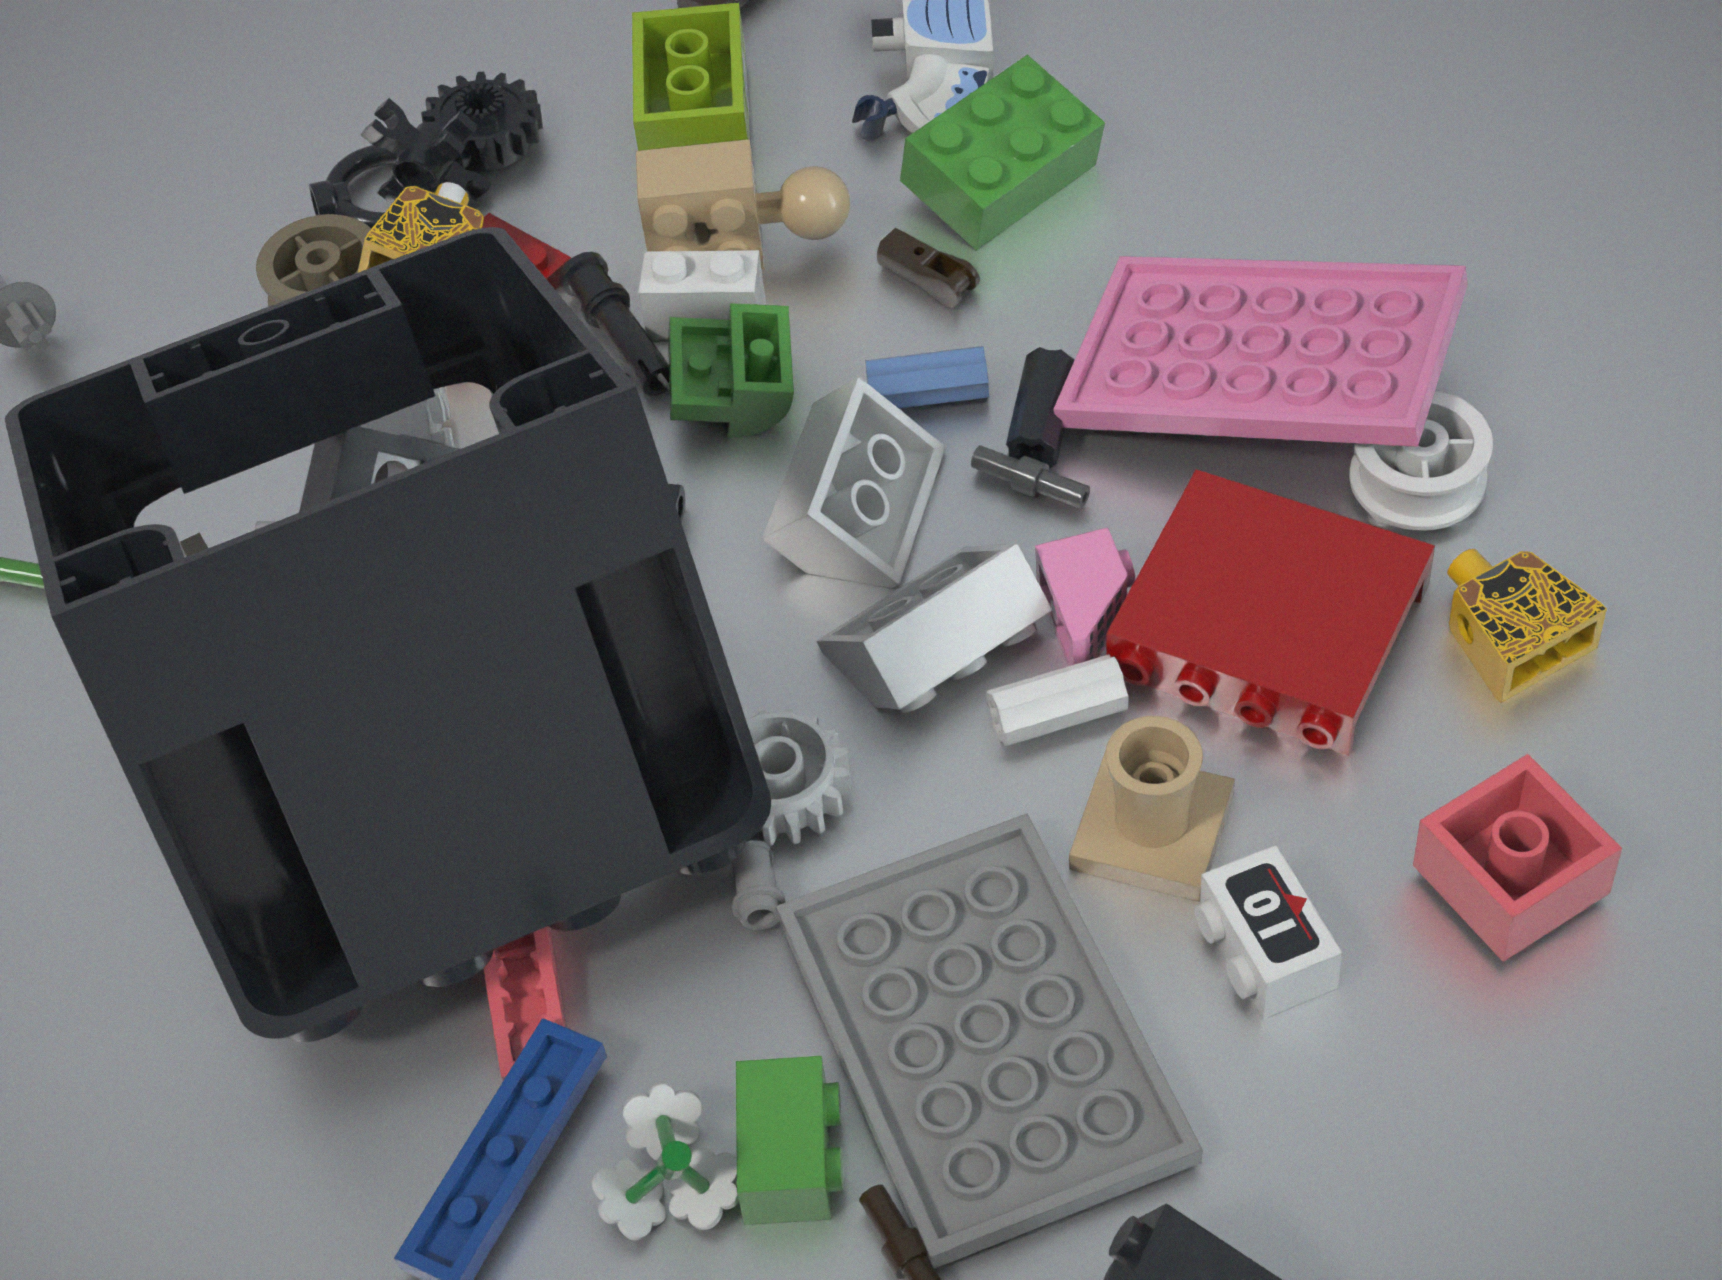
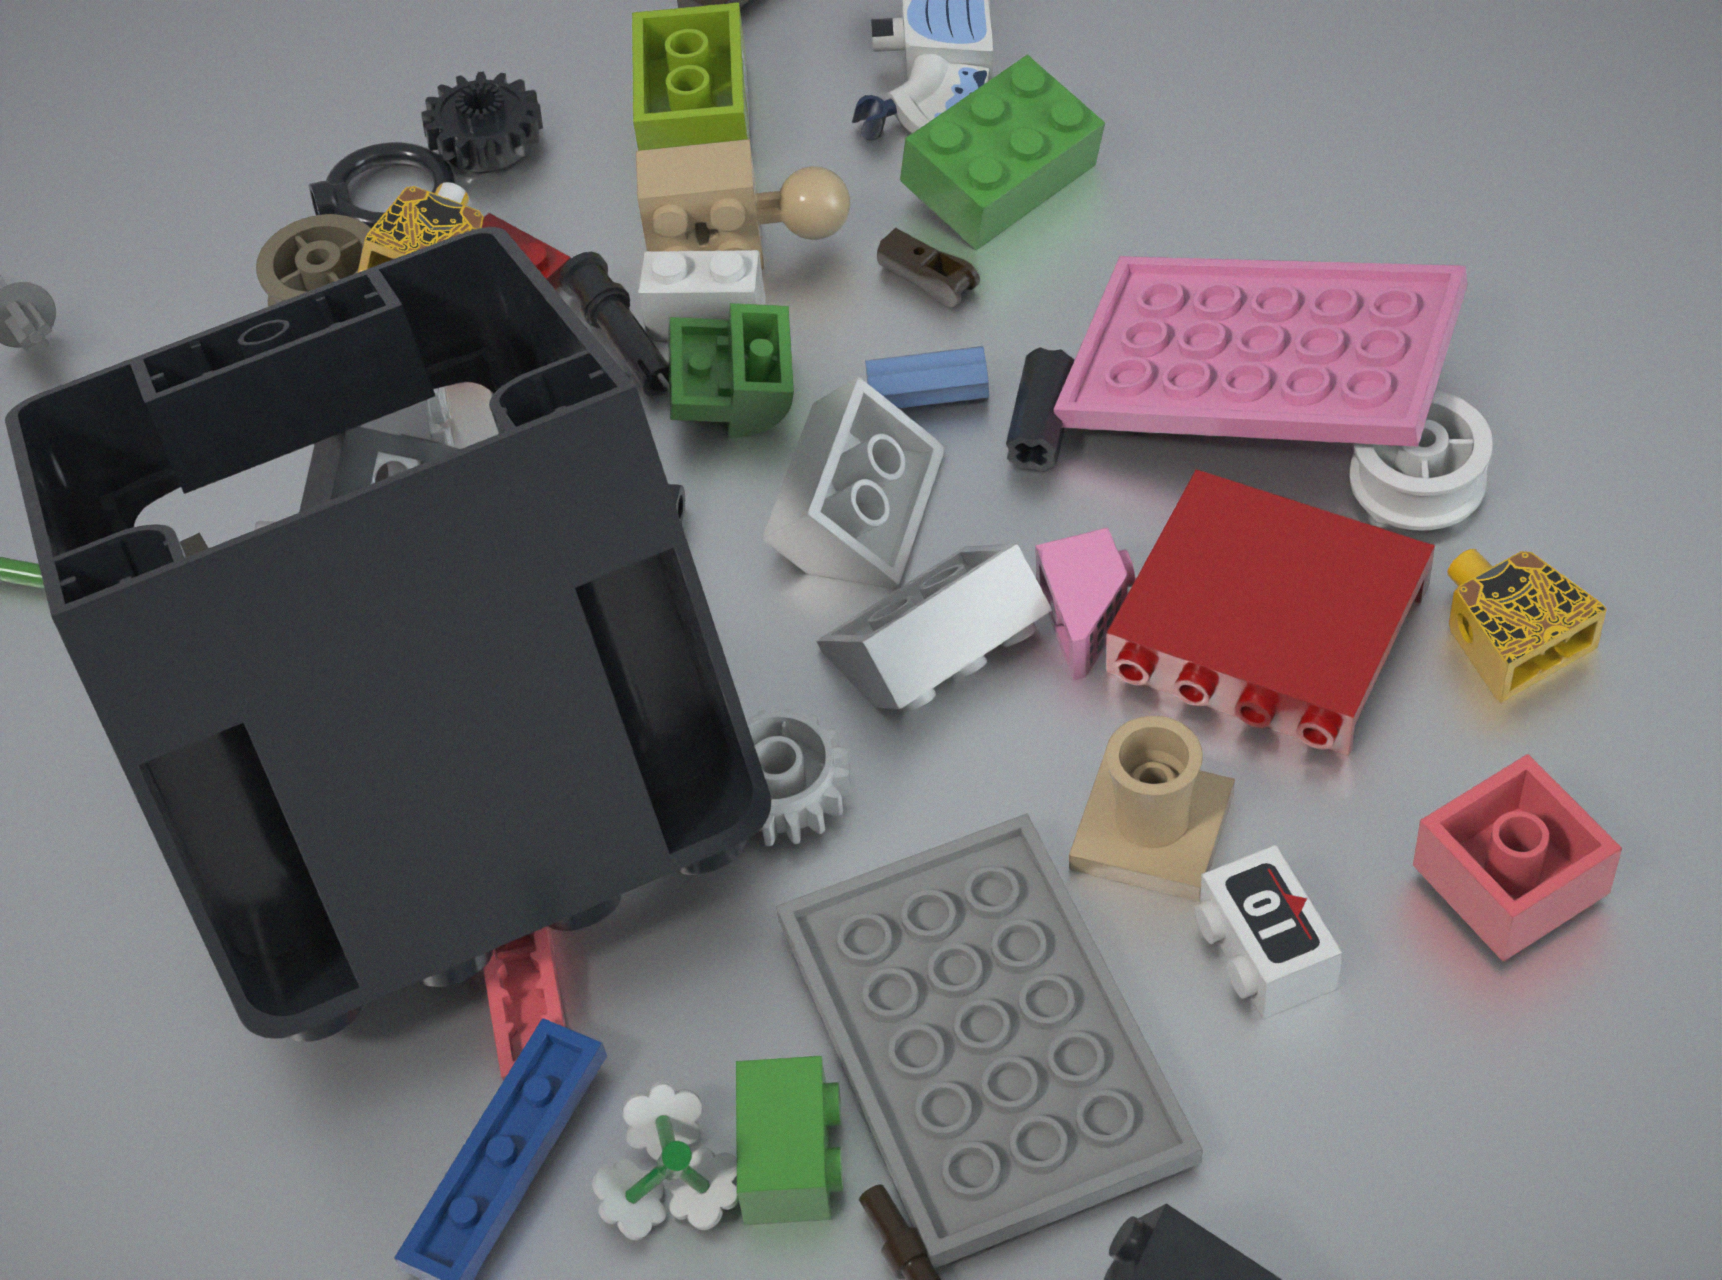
black pin [361,98,492,210] -> none
light grey pin [731,840,786,930] -> none
dark grey bar [971,445,1090,509] -> none
white axle [986,654,1129,746] -> none

